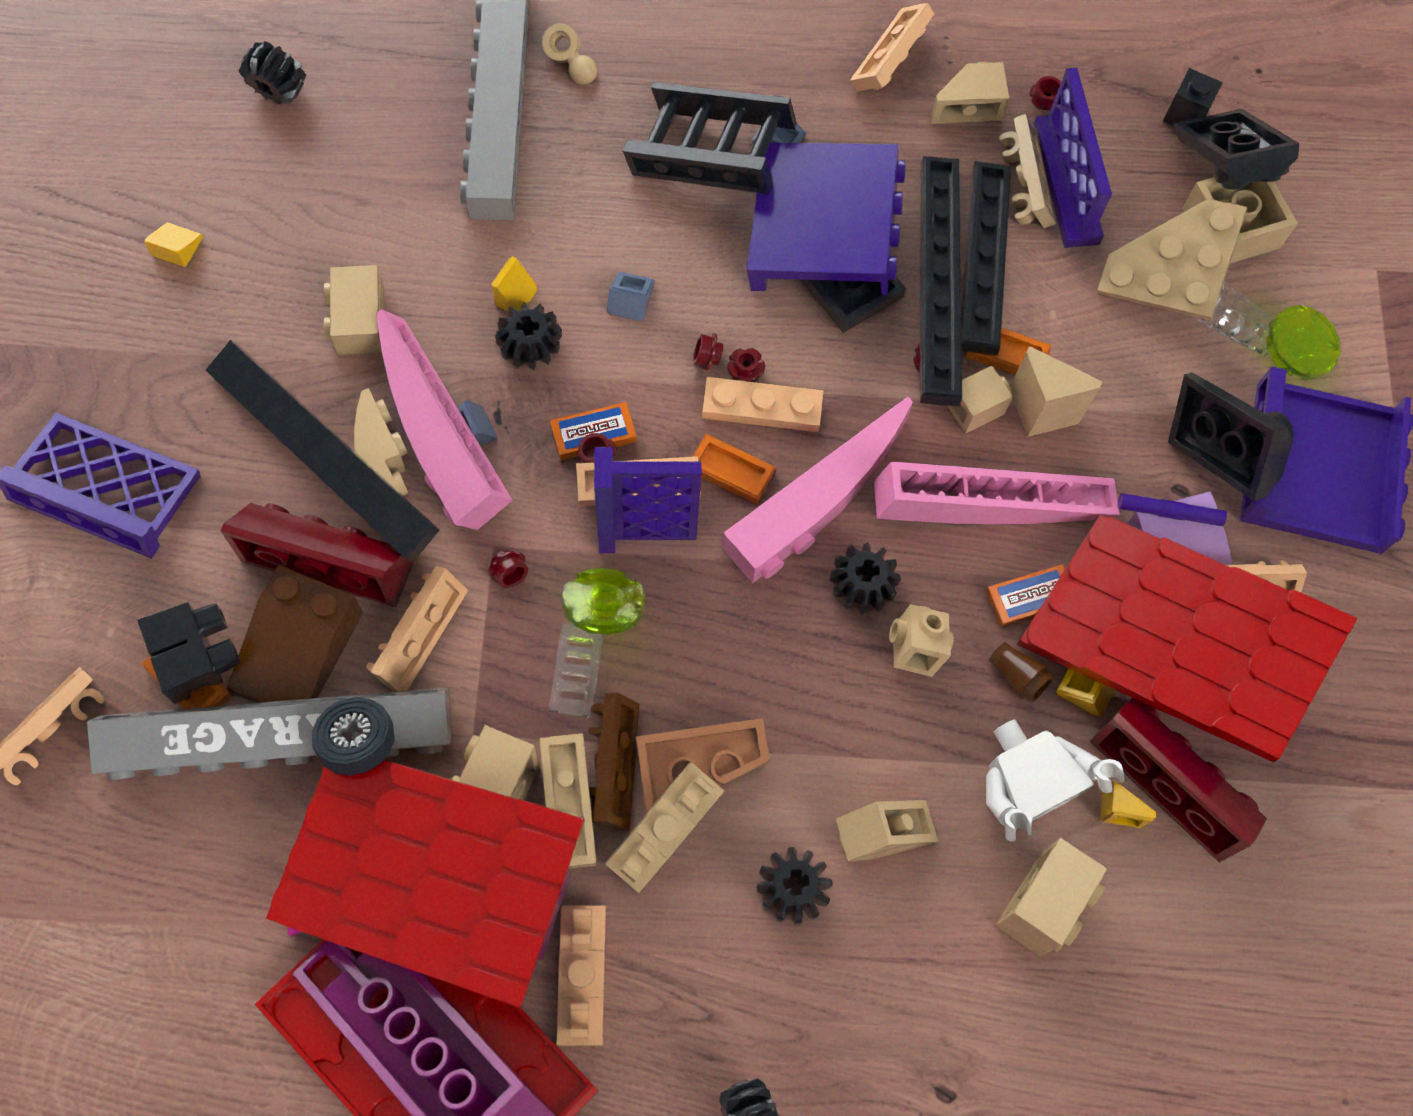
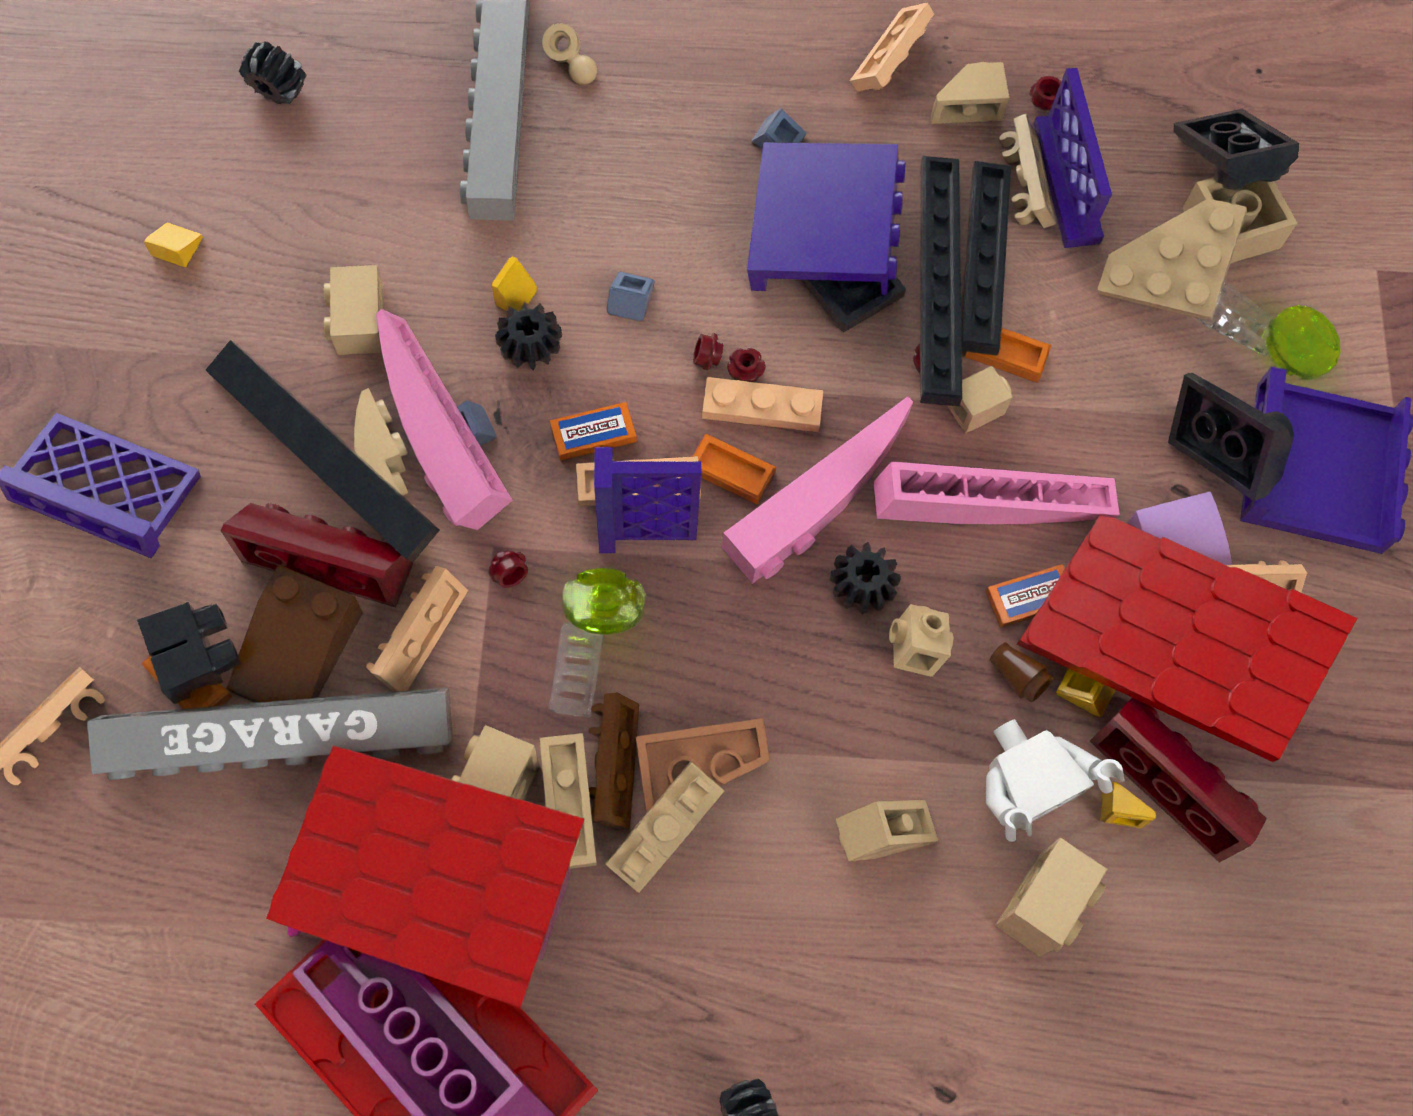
black bush [312,697,395,776] -> none
light nougat plate [556,905,606,1046] -> none
dark red plate [577,433,617,463] -> none
black fence [623,82,797,194] -> none
black gear [756,847,833,925] -> none
tan slope [1010,346,1103,437] -> none
dark purple piece [1117,493,1227,527] -> none
black brick [1163,68,1223,126] -> none

